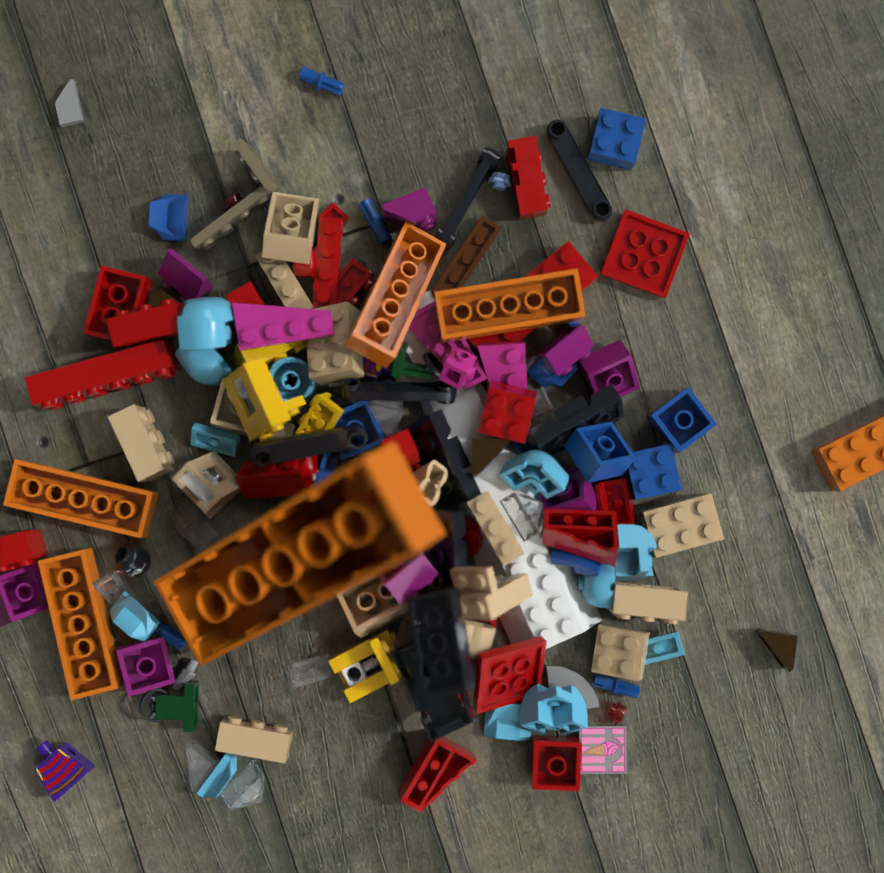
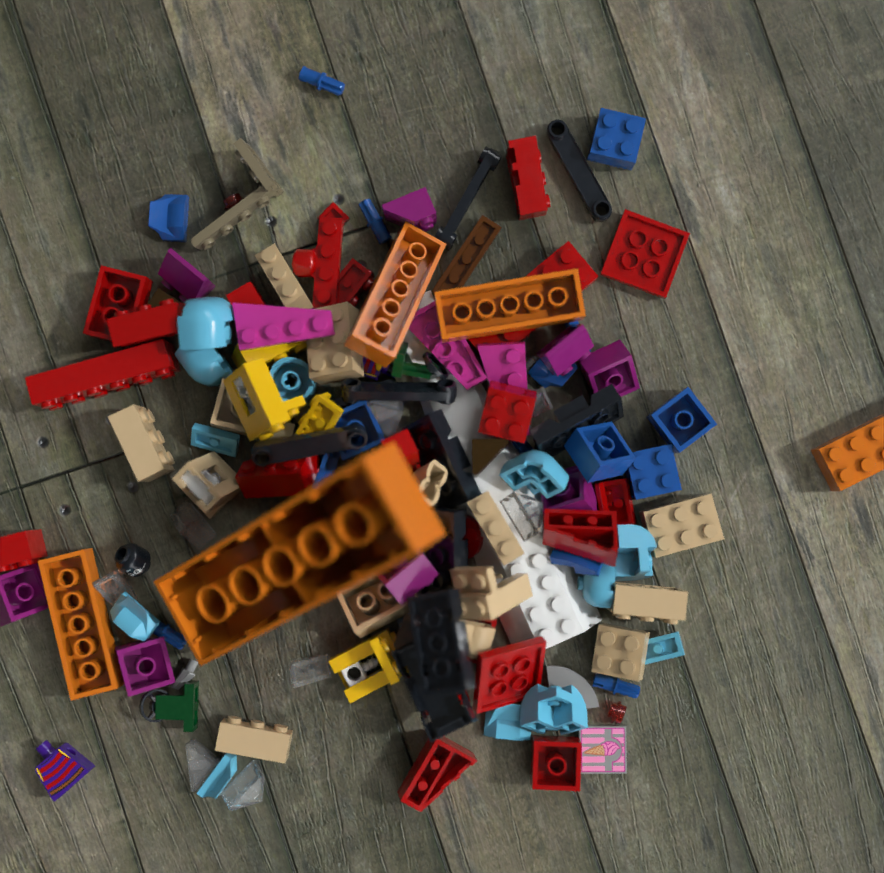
orange brick [3,459,159,538] -> none
light grey tile [55,79,84,127] -> none
tan brick [262,192,319,264] -> none
dark pink brick [439,347,477,390] -> none
light blue plate [488,172,511,191] -> none
dark brown slope [755,628,798,672] -> none

